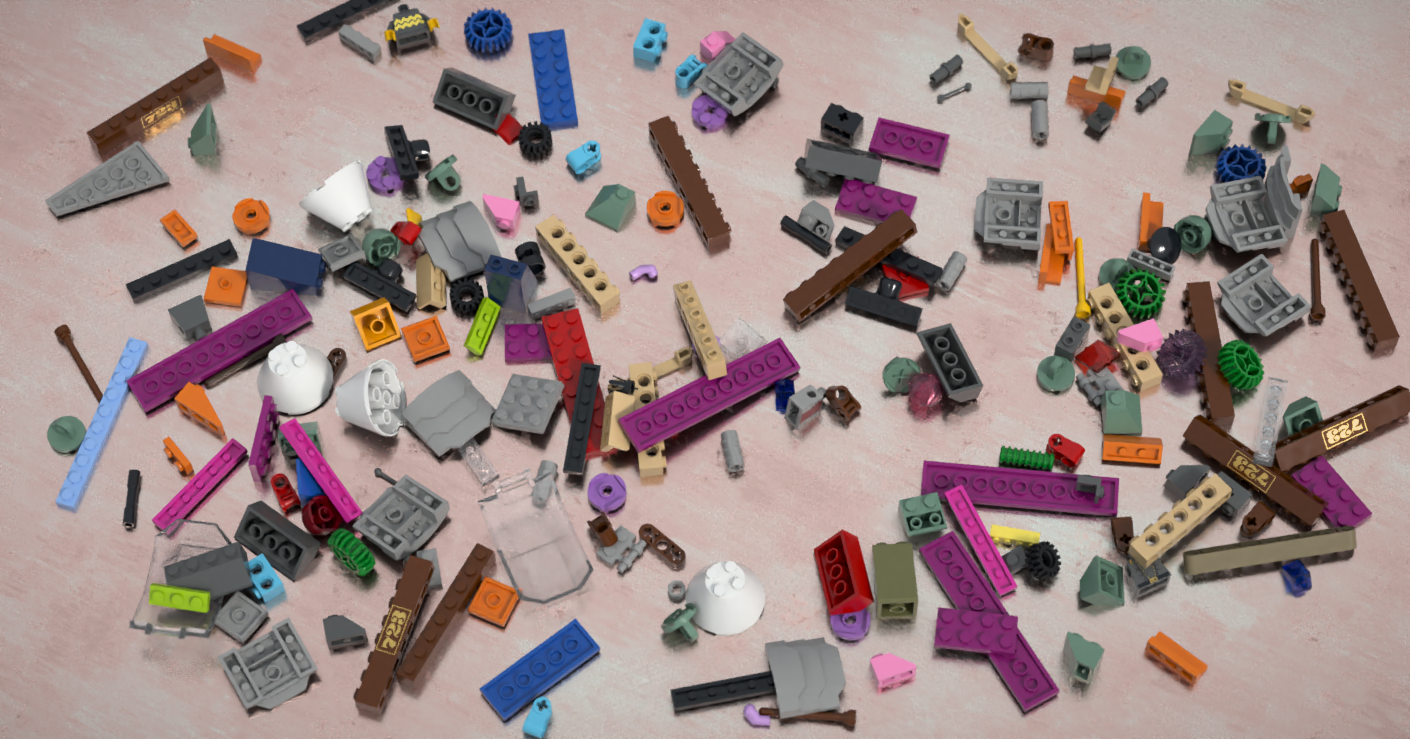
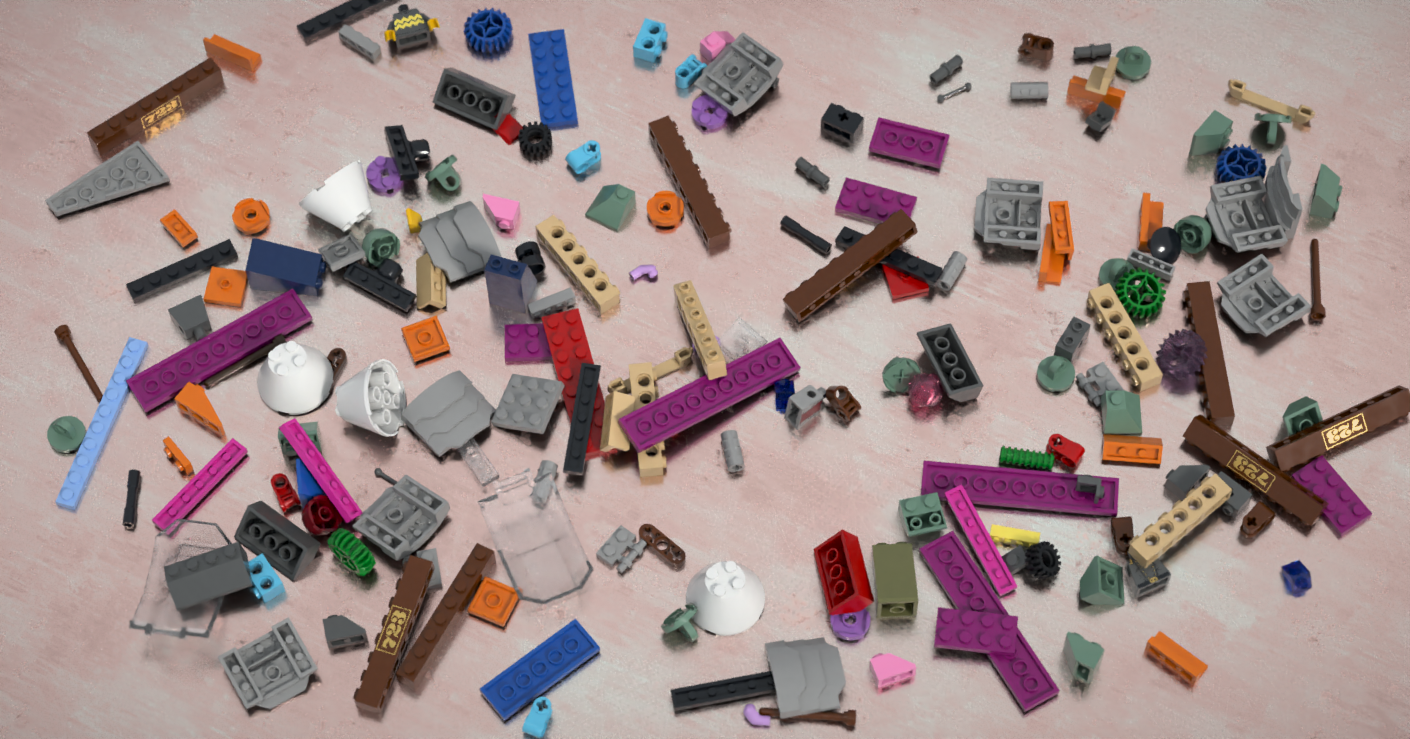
lime plate [149,583,211,613] -> none
sand green slope [188,104,216,156] -> none
light grey plate [212,591,269,644] -> none
magenta plate [248,395,279,482] -> none
light orange slope [349,297,402,351] -> none
red piece [390,221,422,246] -> none
black tyre [449,278,484,315] -> none
lime plate [463,297,501,356] -> none
dark grey bracket [513,177,539,206] -> none
reddish brown piece [587,512,618,547] -> none
medium lavender plate [588,473,626,513] -> none
black piece [608,375,638,396] -> none
light grey bush [668,580,686,600] -> none
light grey slope [797,200,835,242] -> none
dark grey slope [803,138,882,184] -> none
black plate [845,277,923,327] -> none
tan piece [958,13,1018,80] -> none
light grey axle [1031,100,1050,140] -> none
yellow piece [1075,237,1091,318] -> none
clear red piece [1075,340,1121,373] -> none
bright pink slope [1116,319,1163,353] -> none
dark grey pin [1136,77,1168,108] -> none
dark tan beam [1183,526,1357,575] -> none
green gear [1217,339,1265,391] -> none
clear plate [1252,377,1288,467] -> none
orange plate [1289,173,1313,194] -> none
reddish brown brick [1319,210,1400,351] -> none

